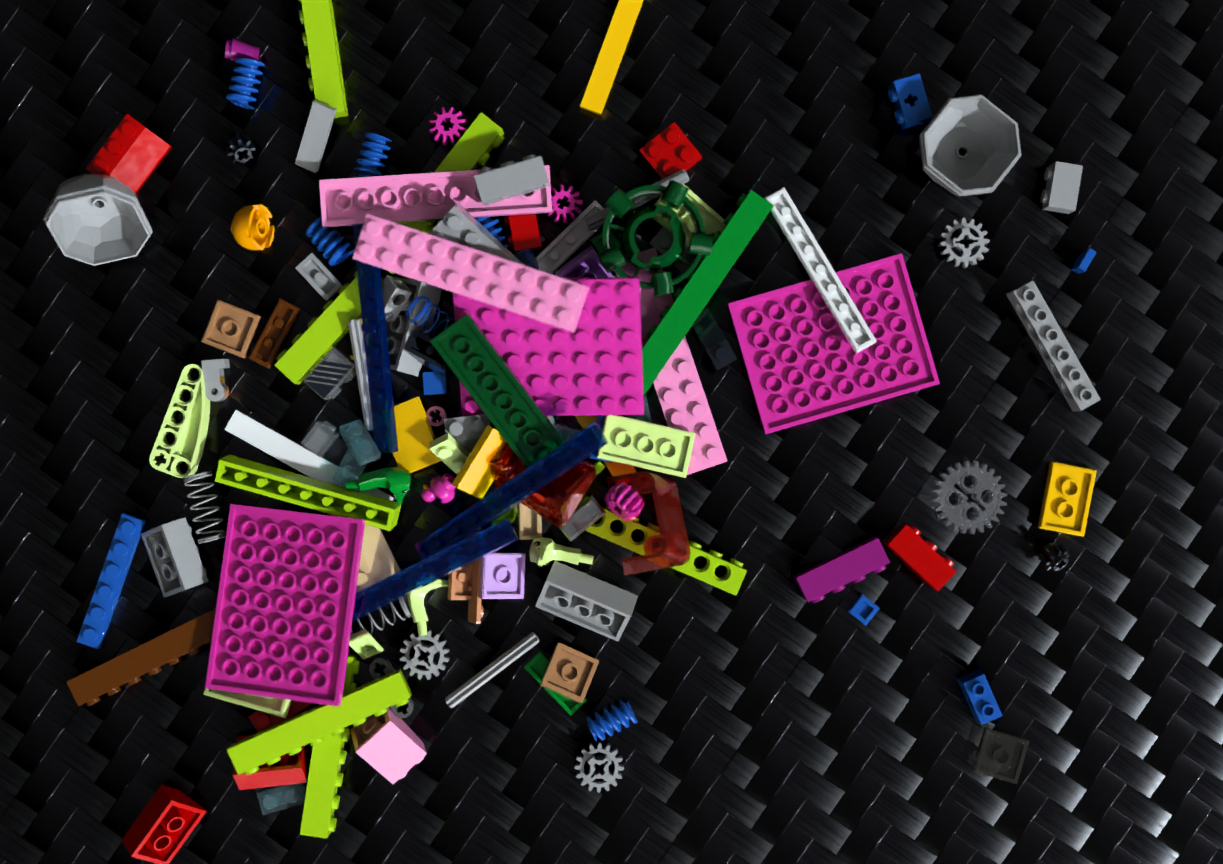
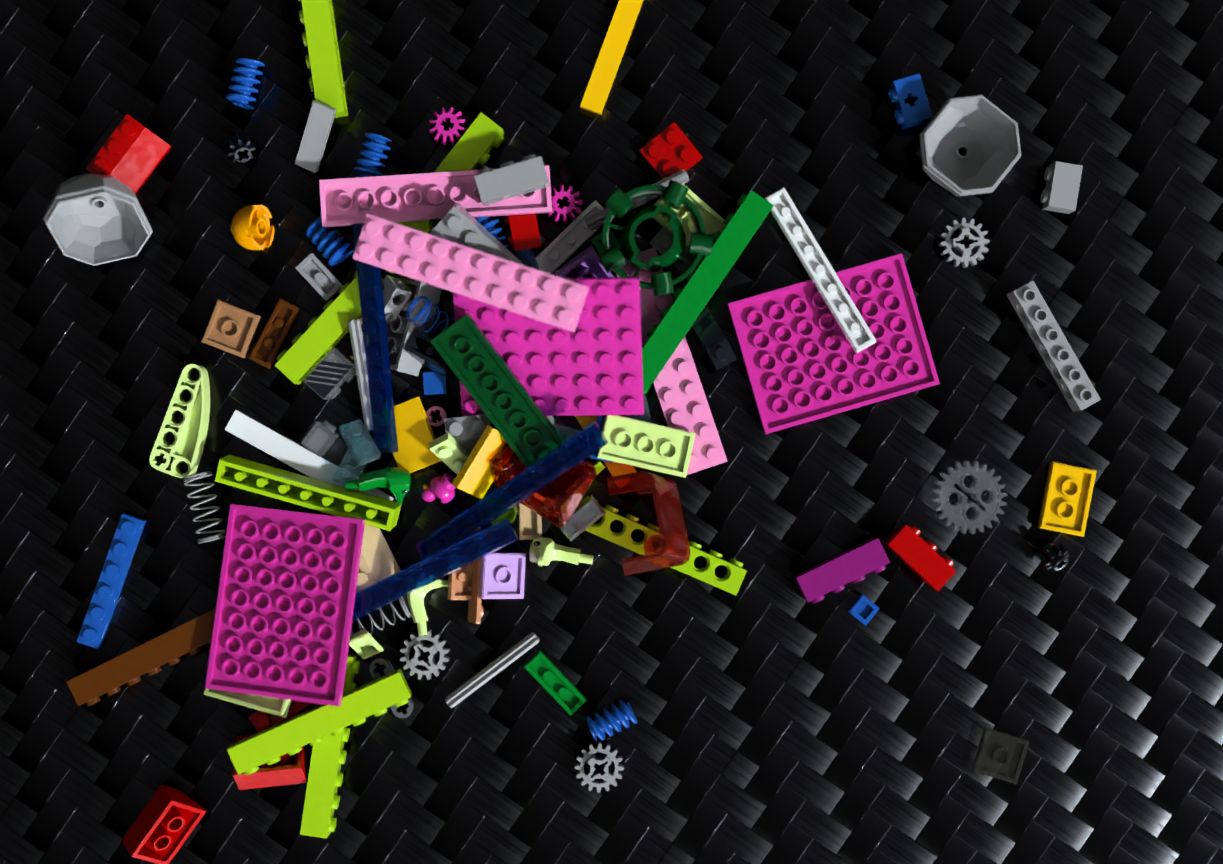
light grey slope [141,517,208,598] -> none
light grey leg [201,359,230,402] -> none
magenta cone [225,38,260,61] -> none
clear light blue plate [257,783,306,815] -> none
bright pink slope [350,707,427,784] -> none
light grey slope [535,561,638,641] -> none
medium nougat plate [540,642,599,704] -> none
dark pink gear [605,482,645,521] -> none
blue brick [957,670,1002,725] -> none
blue tile [1072,248,1097,274] -> none

